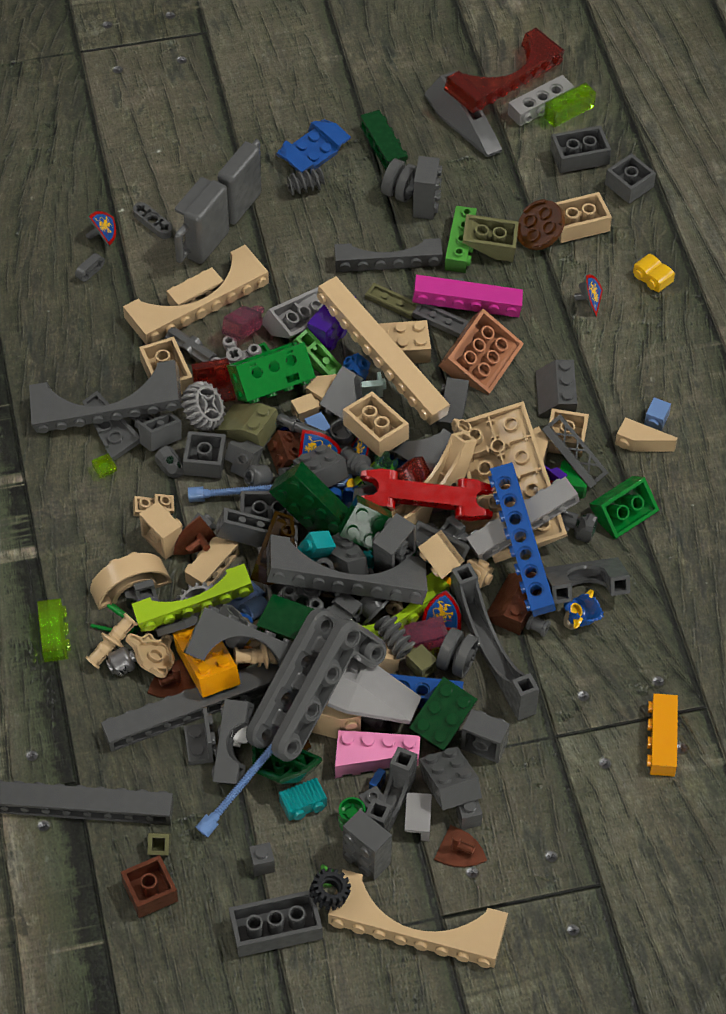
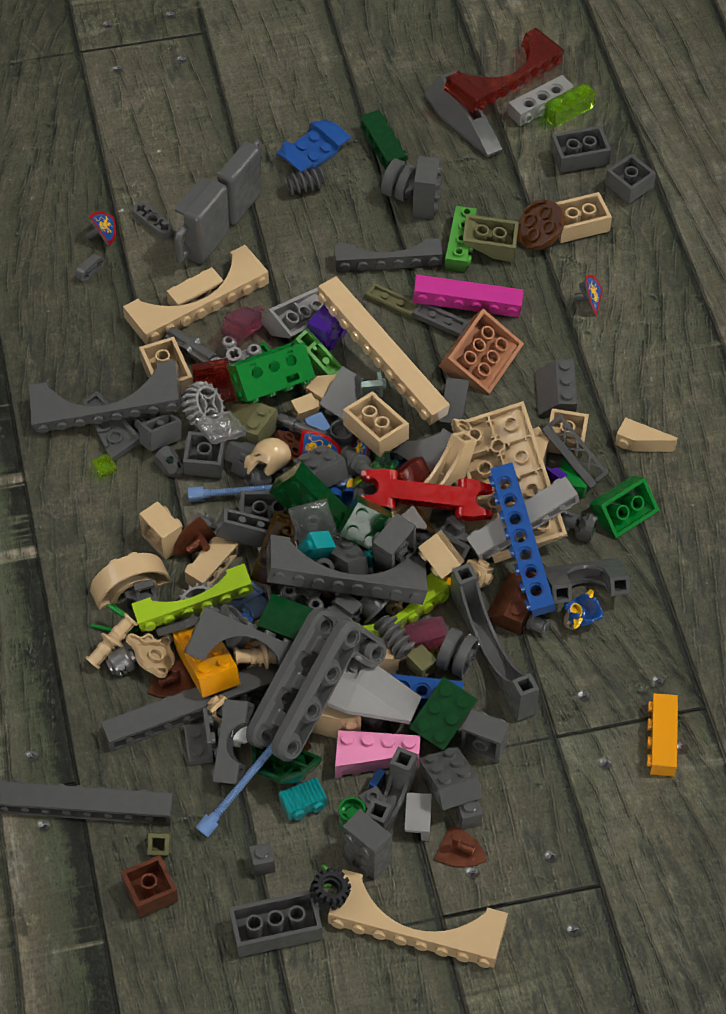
clear neon green brick [37,598,71,662] -> none
tan slope [133,494,174,516] -> none
blue brick [343,353,371,381] -> none
tan brick [379,320,431,363] -> none
shield [421,590,462,630] -> none
yellow brick [633,254,675,292] -> none
medium blue brick [644,398,671,431] -> none
none -> clear plate [196,411,246,444]
none -> tan bracket [207,695,227,725]
none -> tan helmet [244,438,291,476]
none -> clear plate [289,499,338,543]
none -> slope [401,506,436,534]

